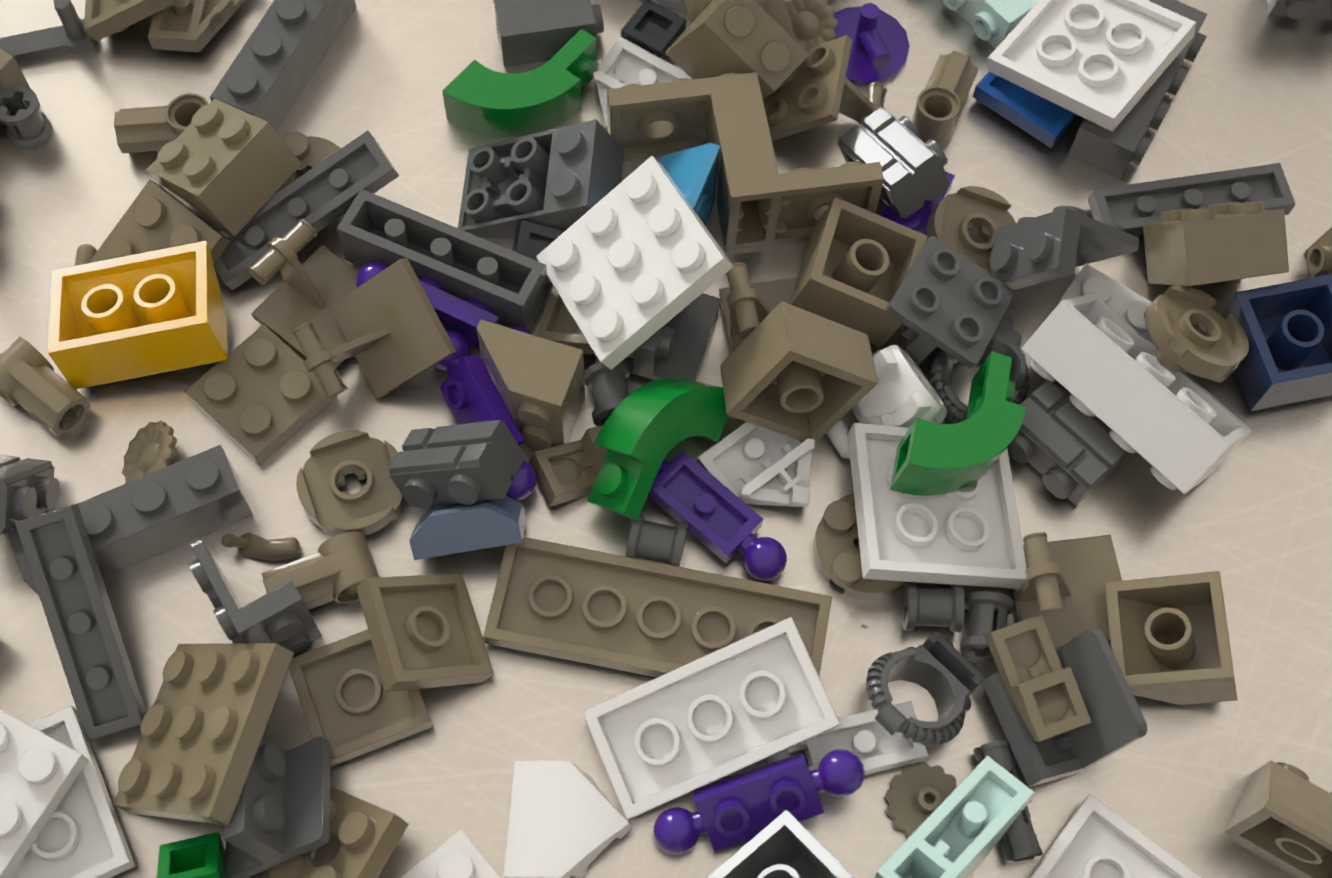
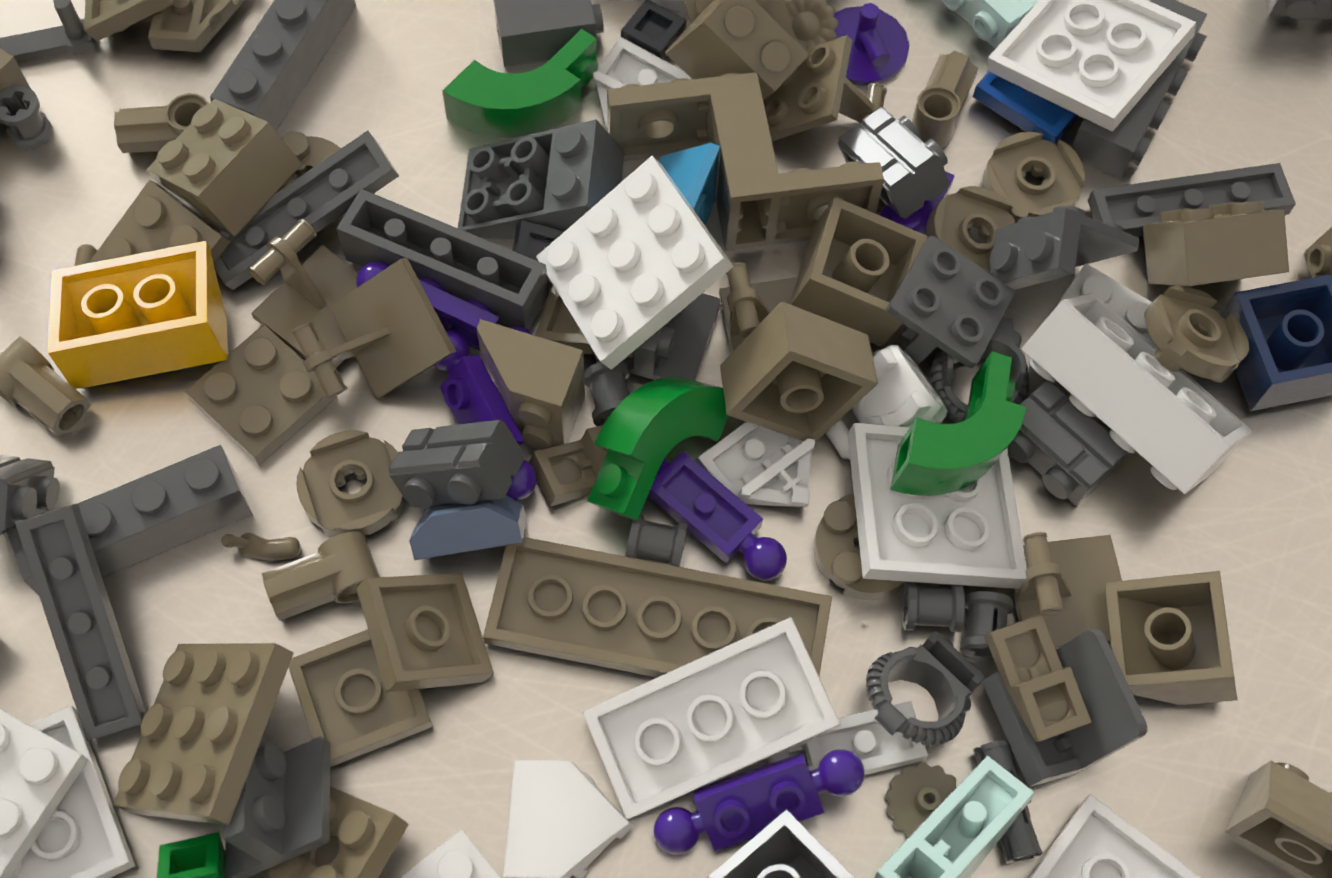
dark tan piece [122,420,177,484] -> none
dark grey bracket [188,538,322,658] -> none
none -> dark tan plate [983,132,1085,223]

